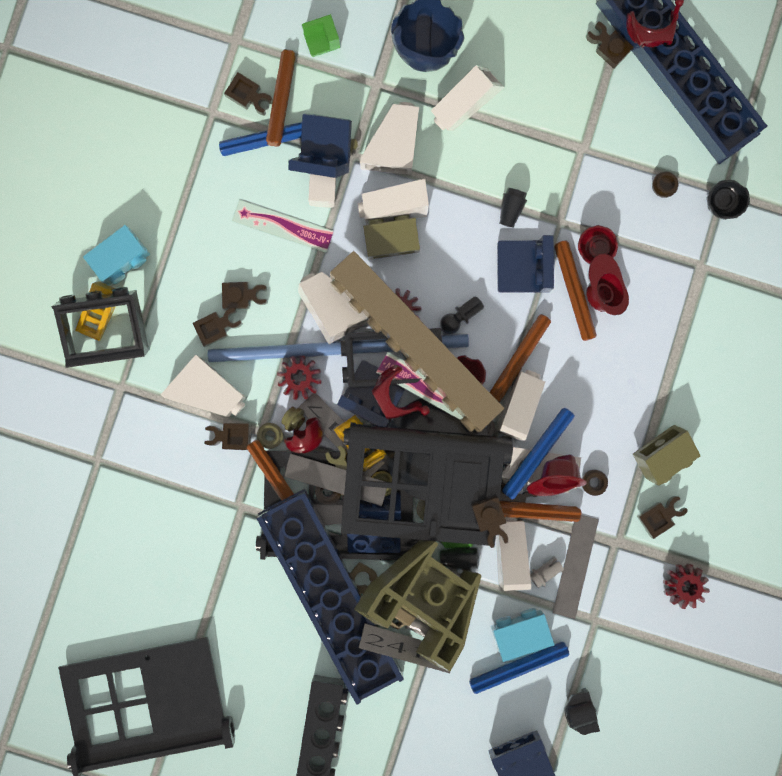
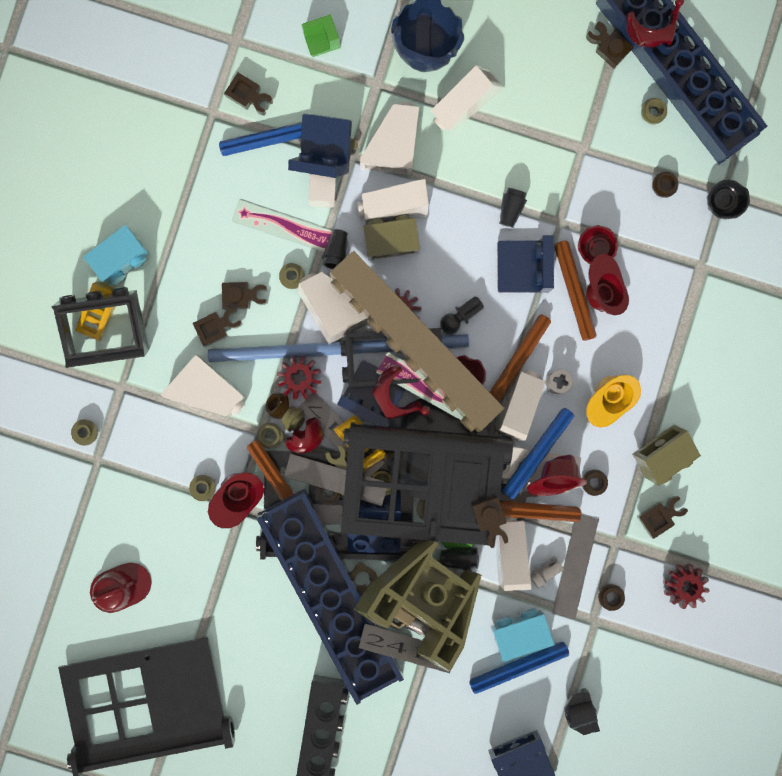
dark brown plate [204,423,252,450] -> none
dark orange axle [266,49,296,147] -> none
none -> olive plate [71,419,98,446]
none -> dark red piece [90,562,152,613]
none -> olive plate [189,475,216,501]
none -> dark red piece [207,472,264,529]
none -> dark brown plate [265,393,289,419]
none -> olive plate [279,263,305,289]
none -> black cone [321,229,348,269]
none -> light grey bush [545,369,573,394]
none -> yellow piece [586,375,642,428]
none -> dark brown plate [598,584,625,611]
none -> olive plate [641,98,667,125]

